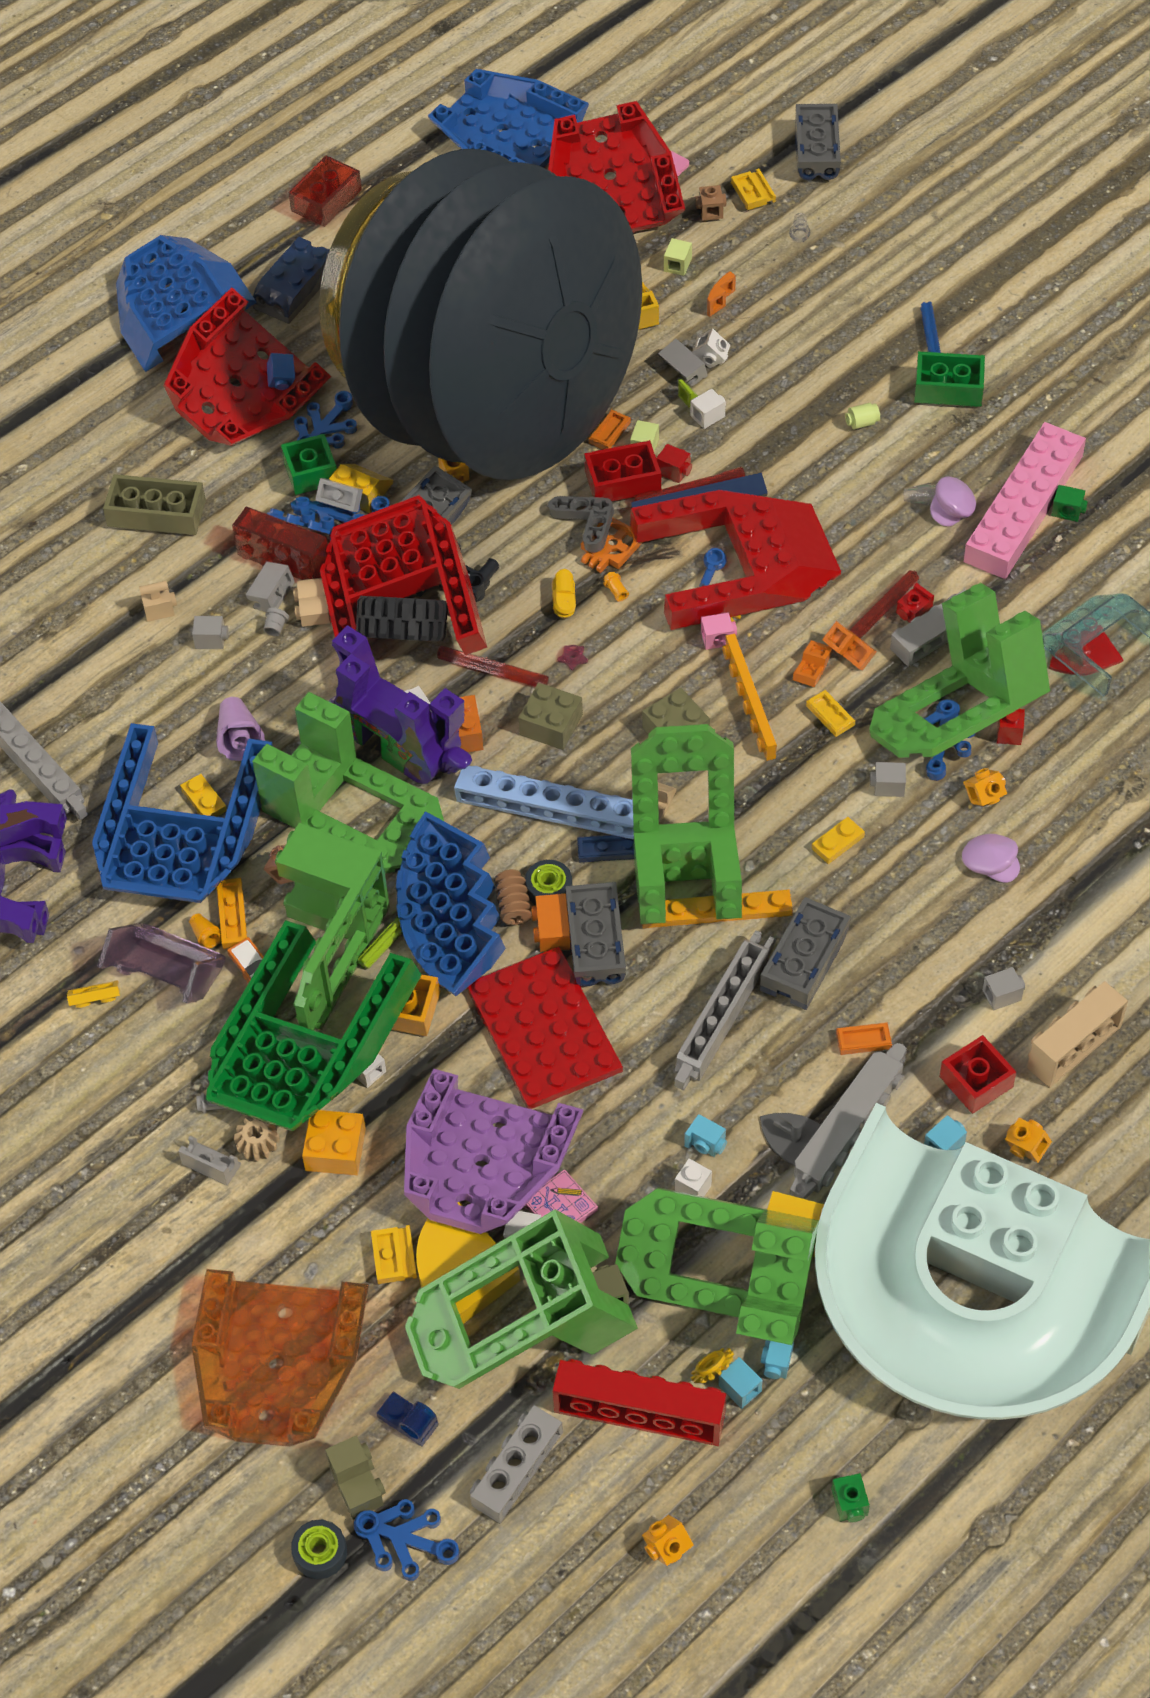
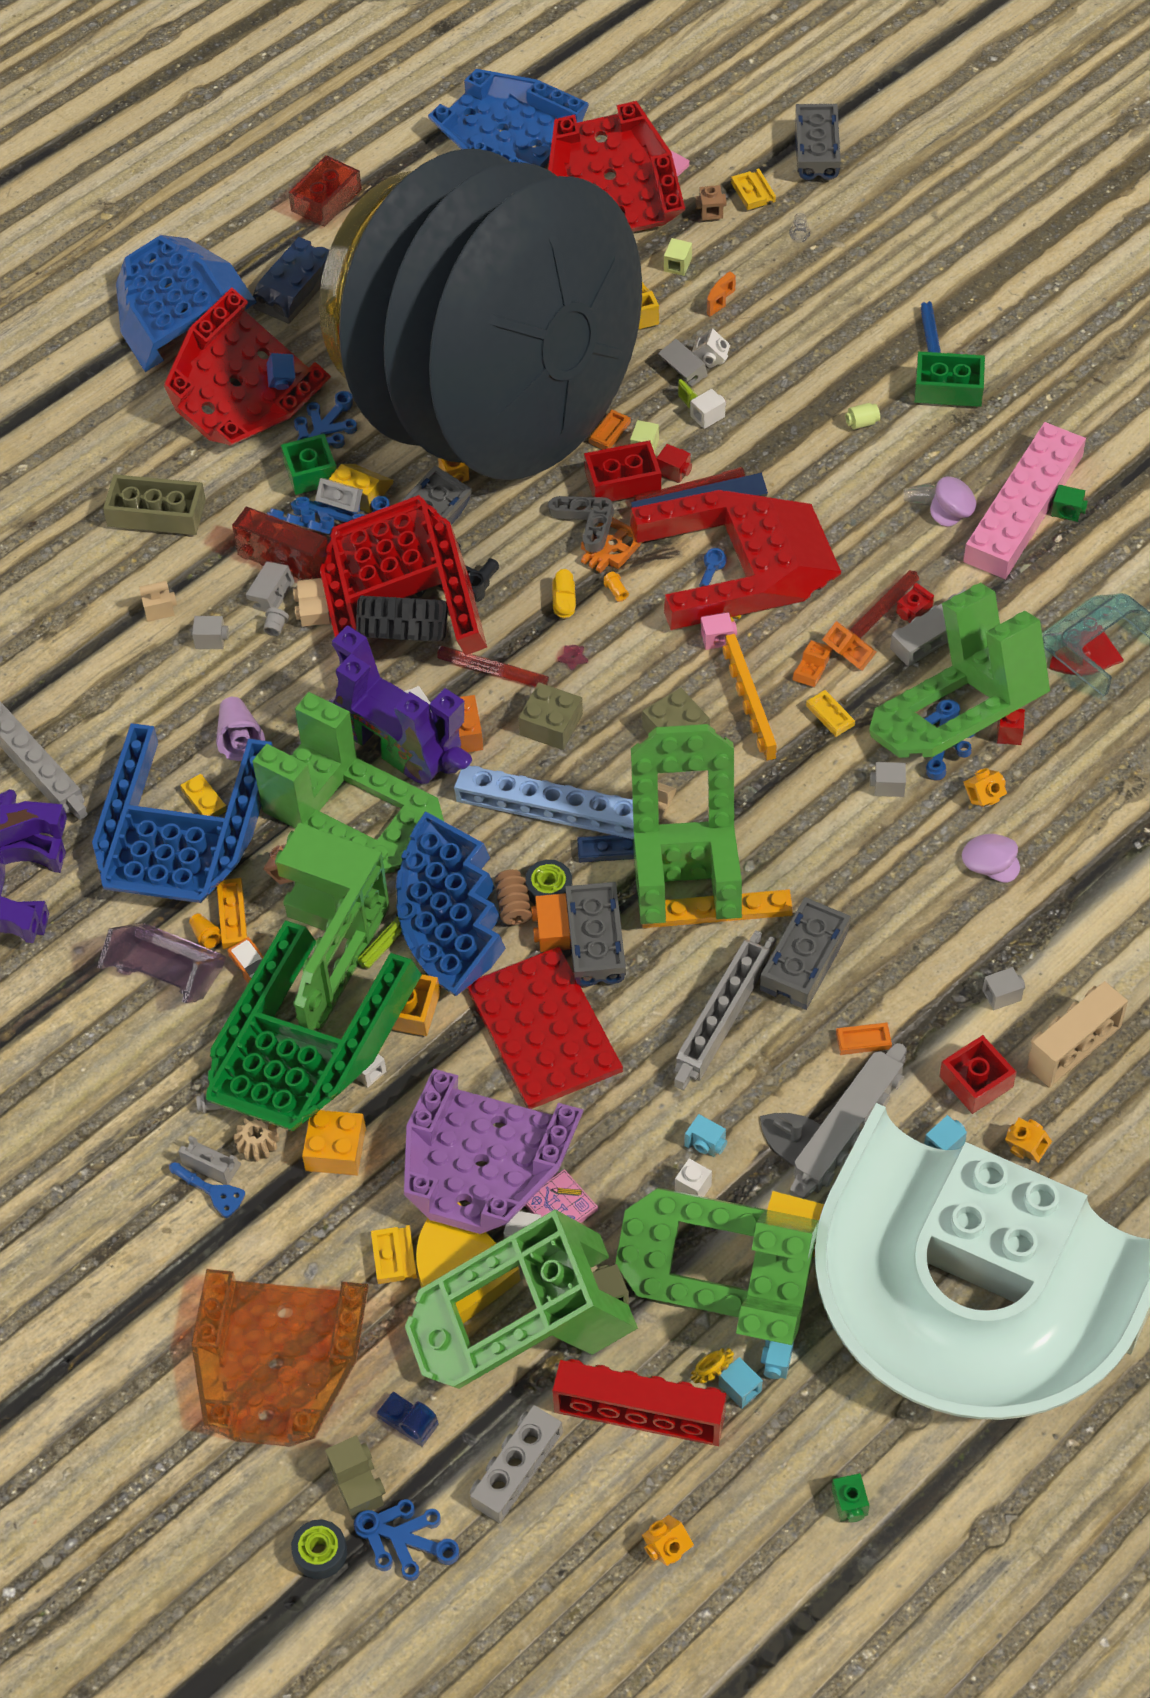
yellow plate [67,980,120,1008] -> none
yellow plate [811,817,865,864] -> none
none -> blue piece [169,1162,245,1218]

